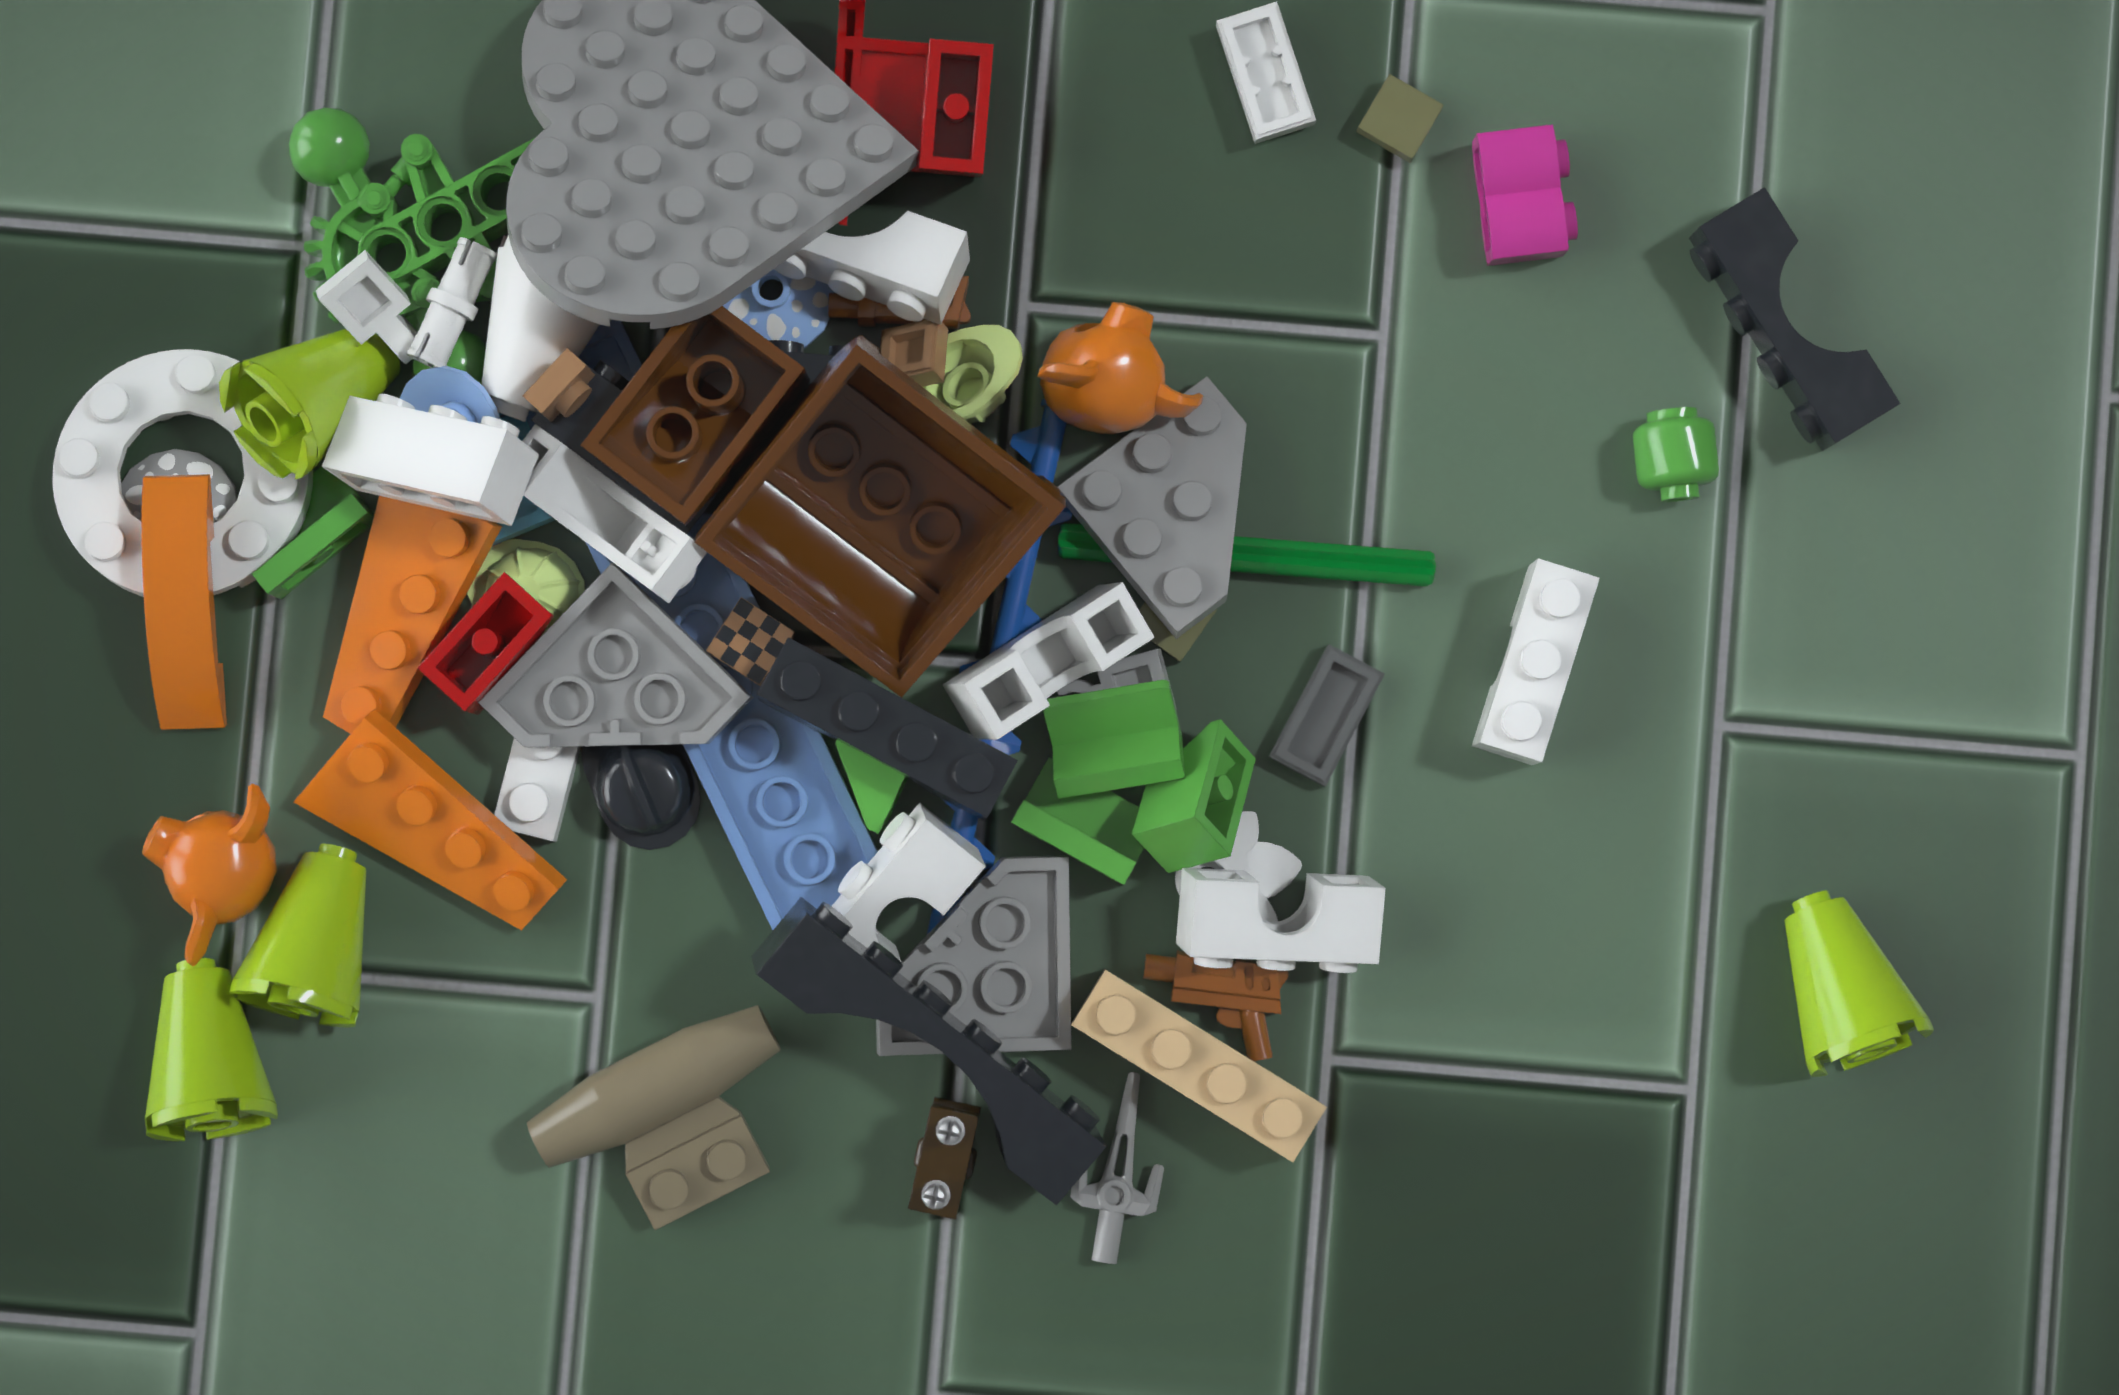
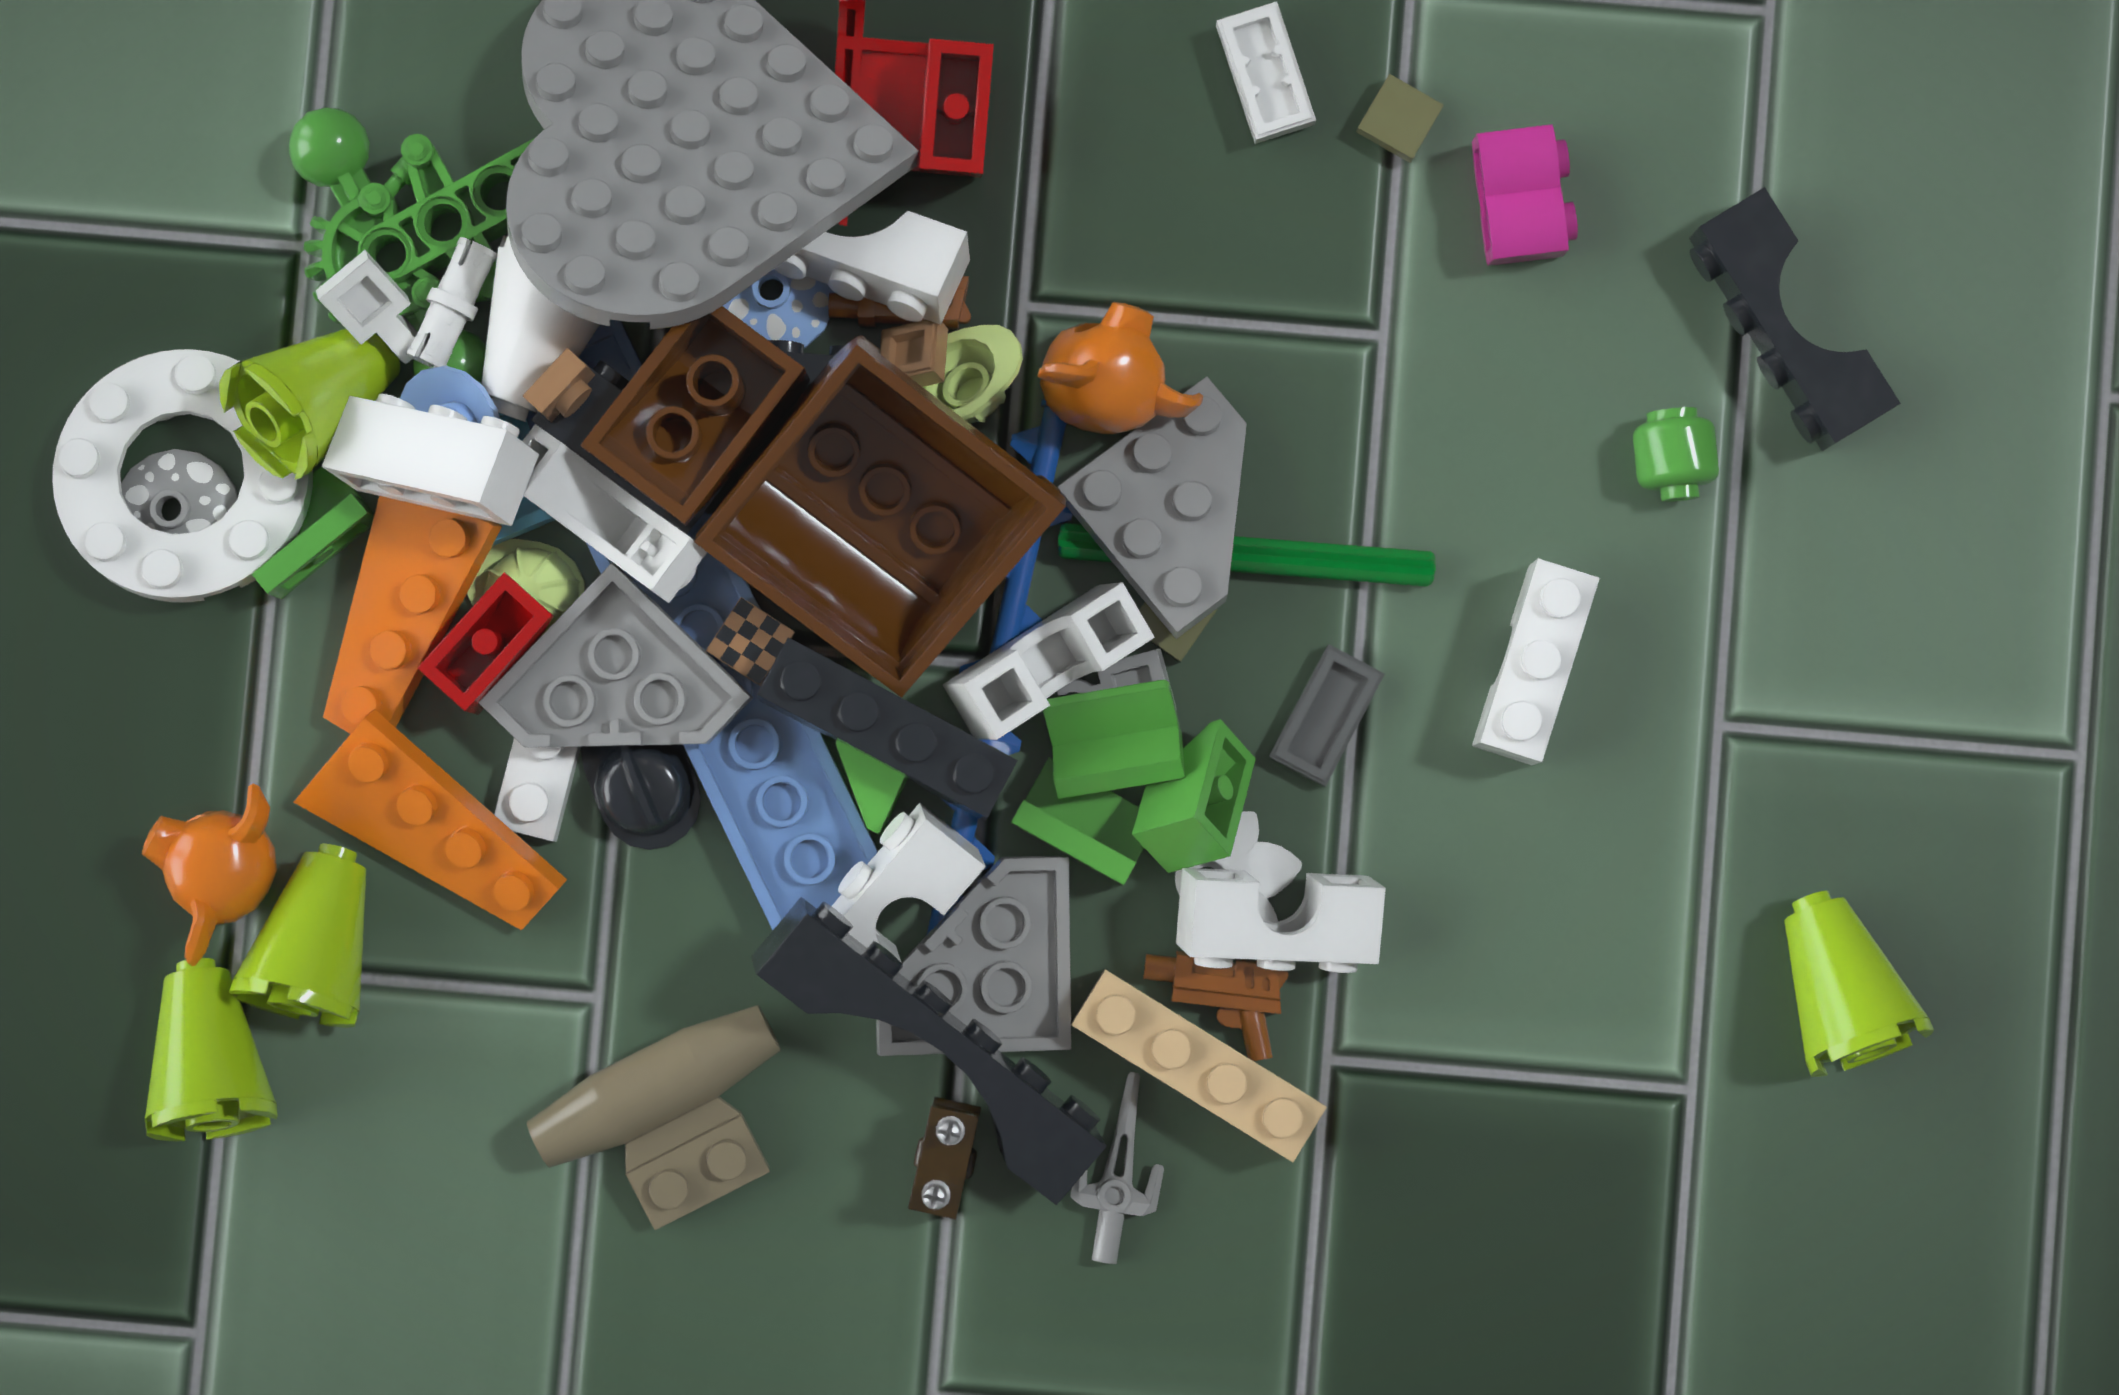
orange slope [141,474,227,730] -> none

